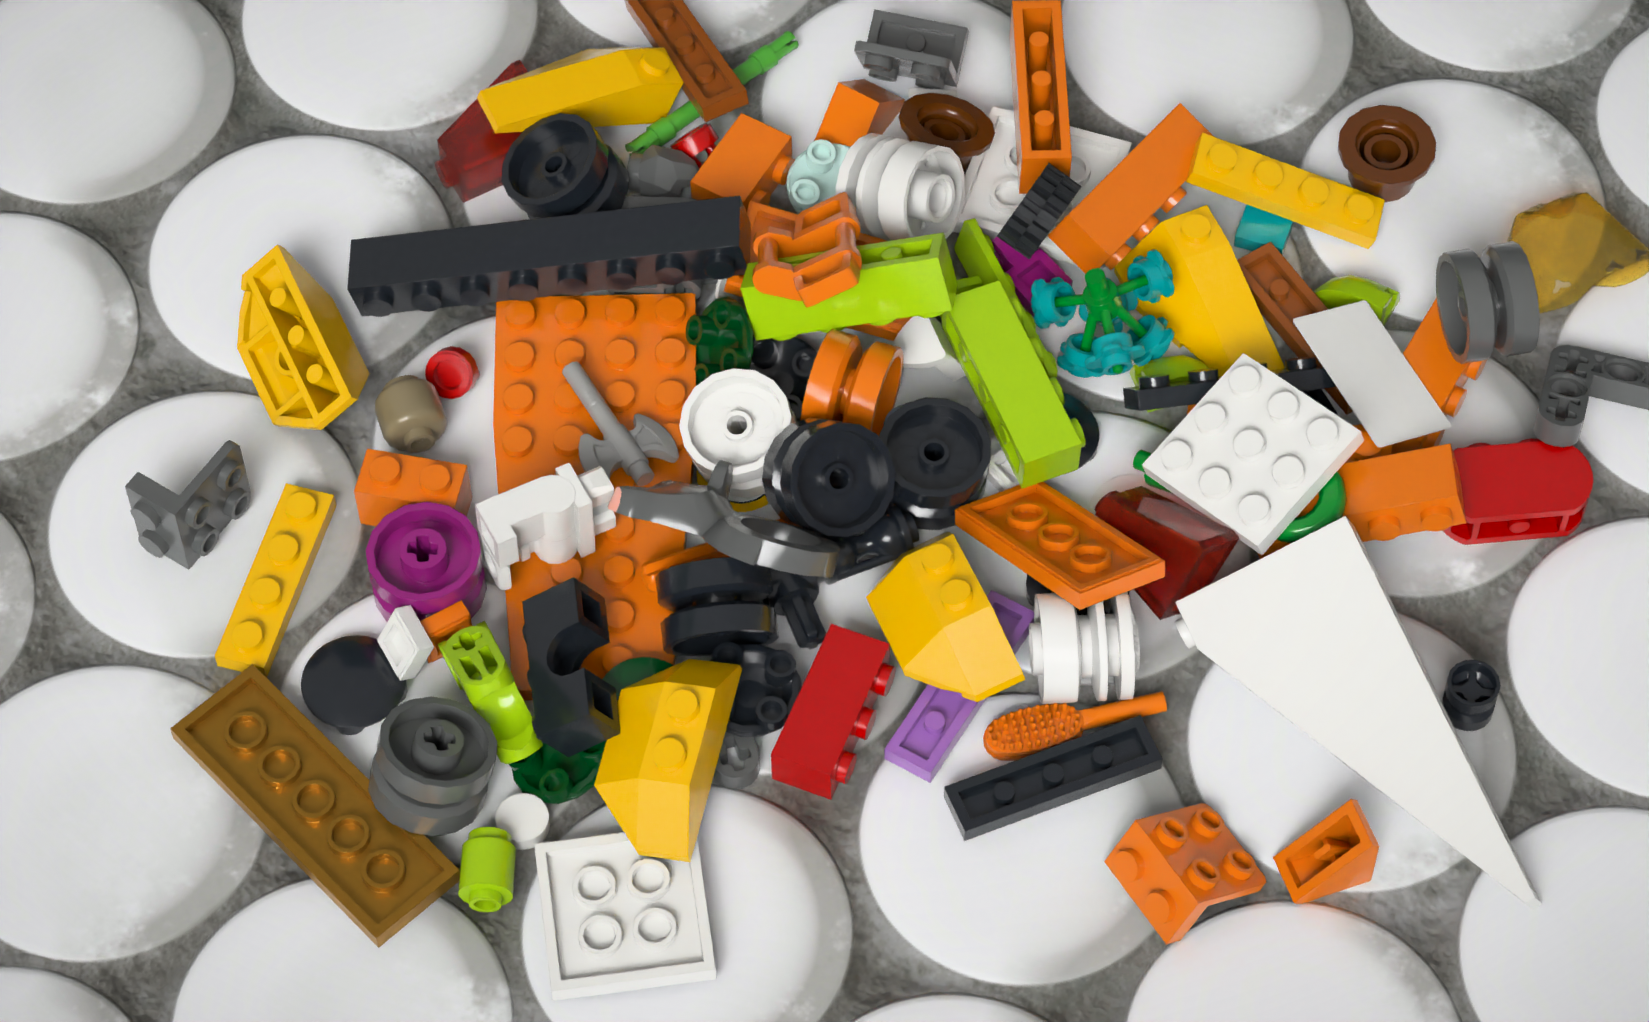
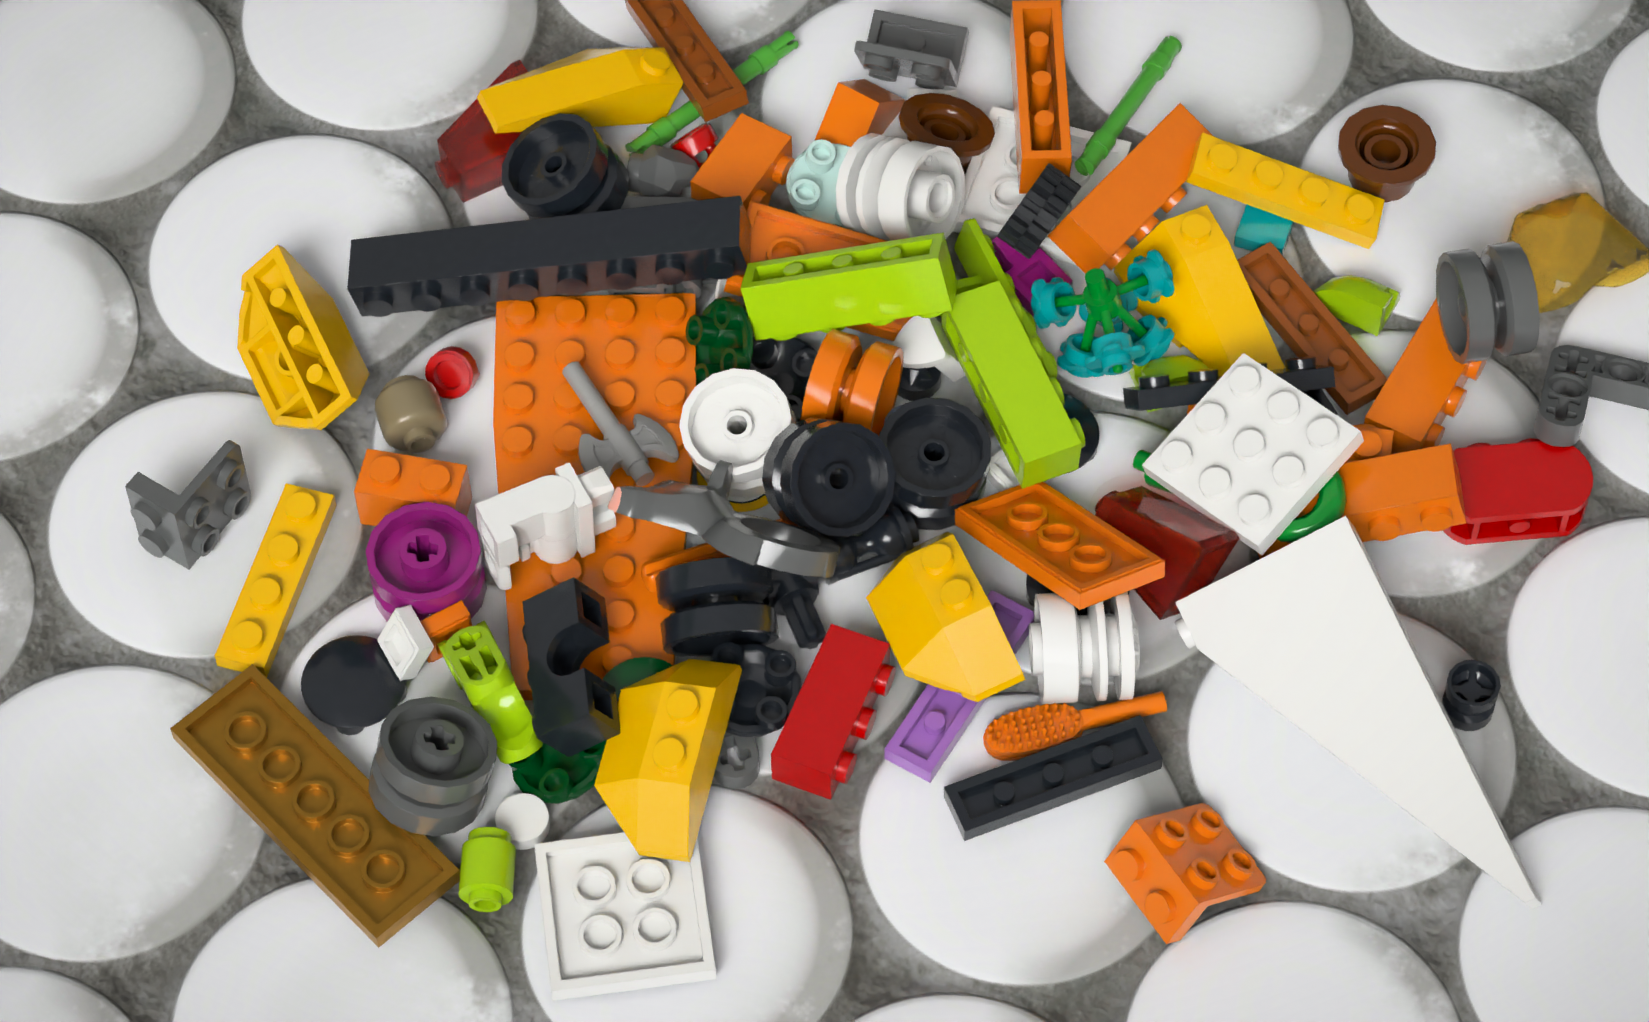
orange bar [753,192,862,307] -> none
orange slope [1273,799,1379,904] -> none
white sticker [1293,300,1451,448] -> none
none -> black tile [898,366,941,401]
none -> bright green piece [1075,36,1182,176]

